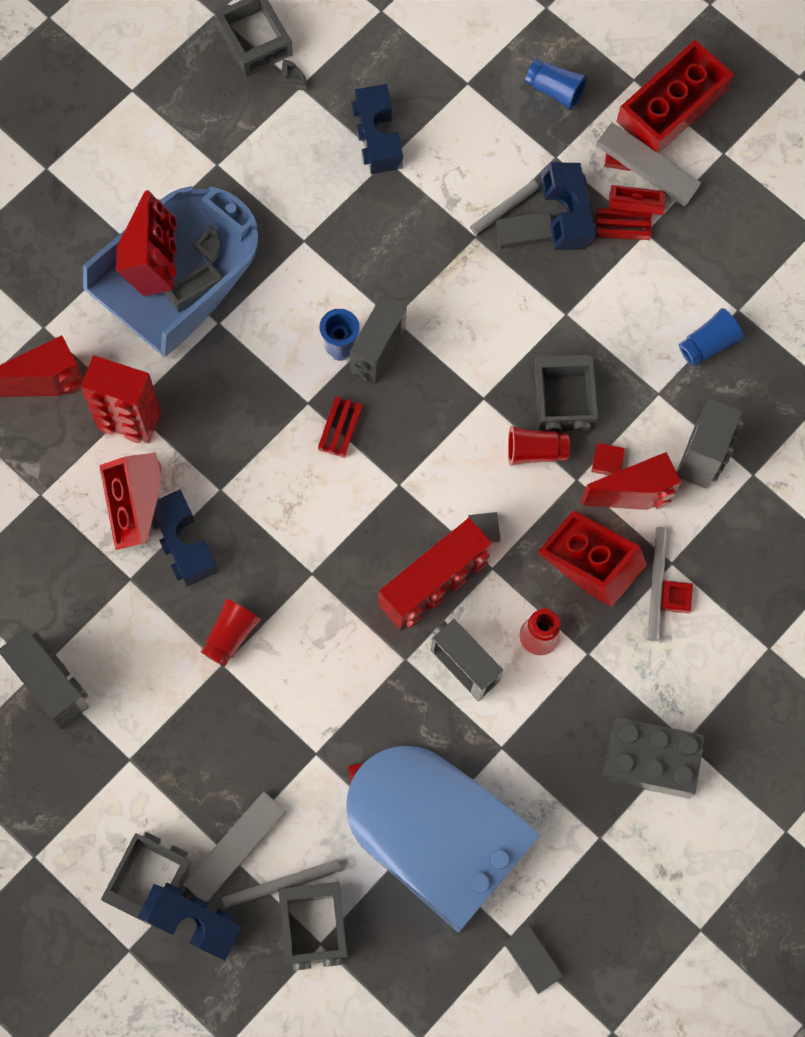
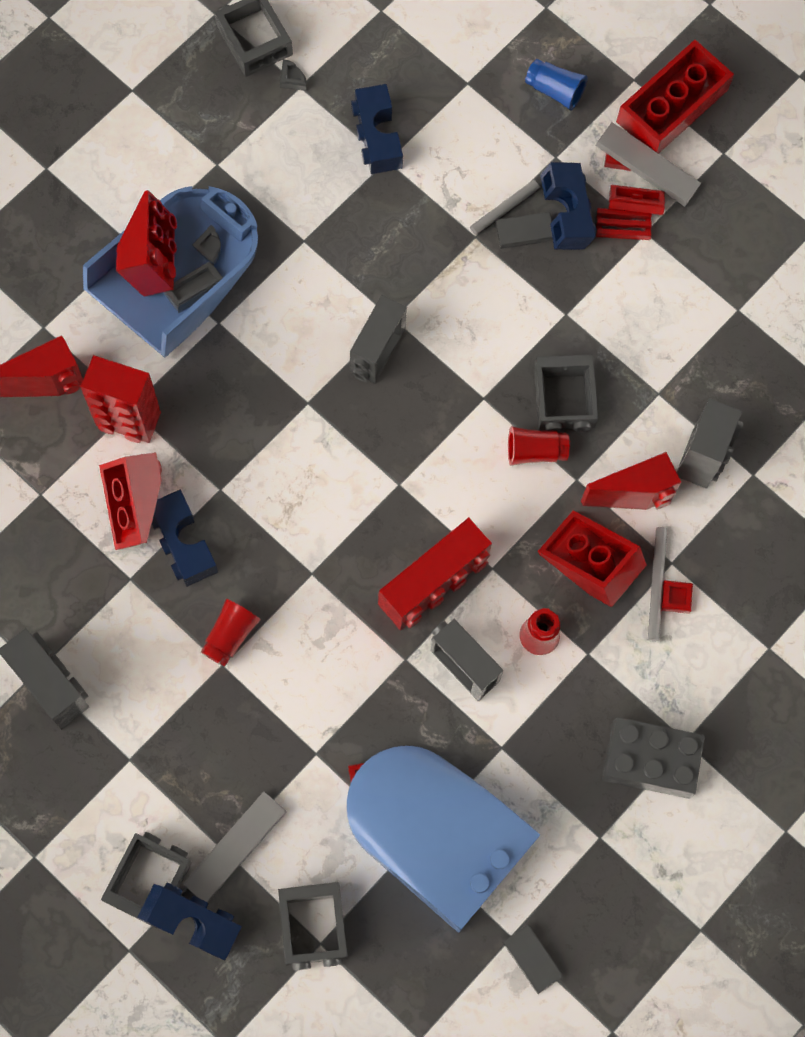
light grey bar [222,859,341,909] -> none
red tile [318,396,362,458] -> none
blue plant [319,309,360,361] -> none
dark grey tile [468,512,501,542] -> none
red tile [591,442,625,475] -> none
blue plant [678,308,744,366] -> none

